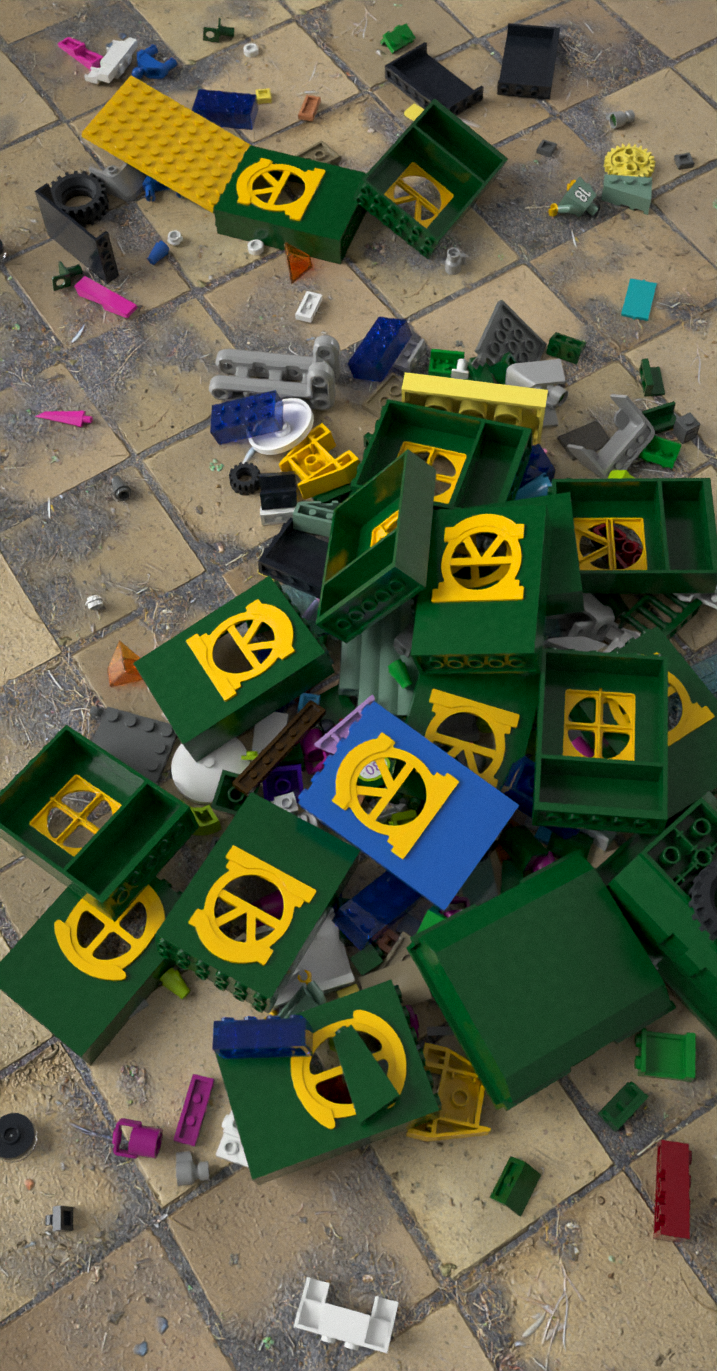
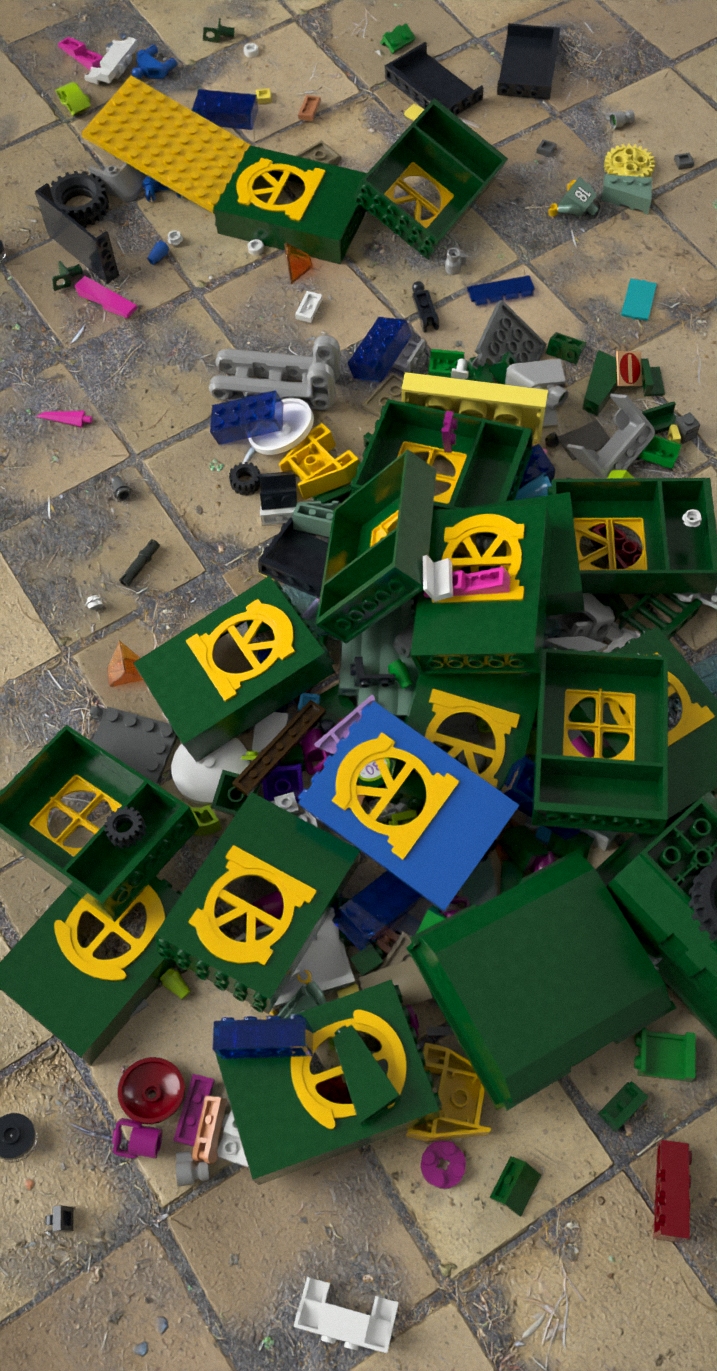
none -> lime brick [55,82,90,116]
none -> black tyre [104,806,146,848]
none -> dark red dish [117,1057,185,1124]
none -> pearl dark grey pin [119,539,160,587]
none -> nougat plate [192,1096,227,1164]
none -> black bracket [350,656,396,688]
none -> black plate [412,281,439,333]
none -> magenta plate [421,1141,466,1189]
none -> white panel [423,555,453,602]
none -> dark pink slope [424,567,510,598]
none -> magenta wing [441,411,457,453]
none -> clear blue windscreen [467,275,535,306]
none -> black hinge [545,432,560,447]
none -> dark green slope [582,350,619,416]
none -> piece [616,351,642,386]
none -> light yellow tile [667,424,681,444]
none -> white plate [682,509,702,527]

